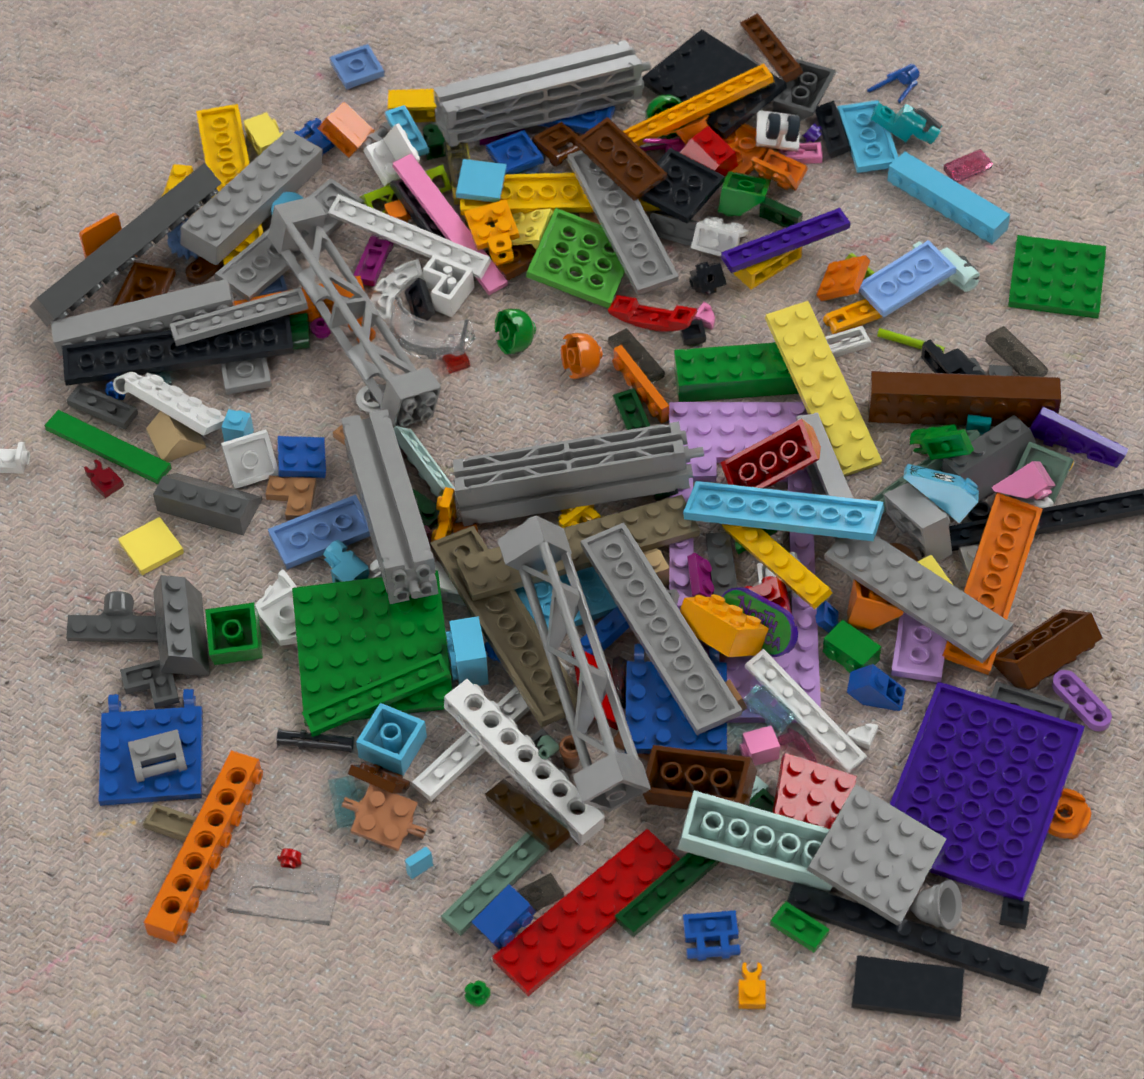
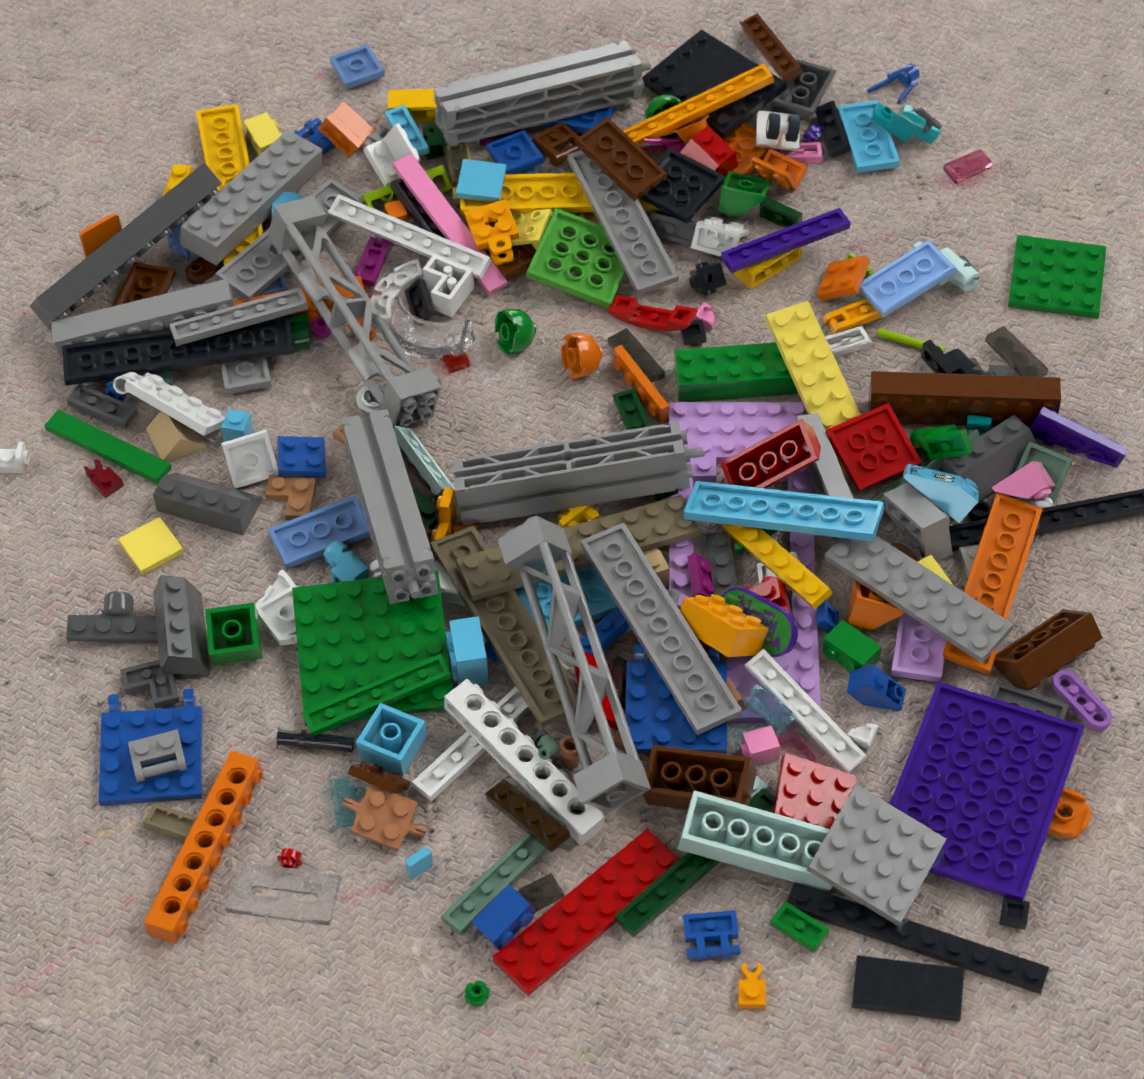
medium azure brick [887,152,1010,244] -> none
light grey piece [909,880,962,930] -> none
none -> red plate [826,403,922,493]

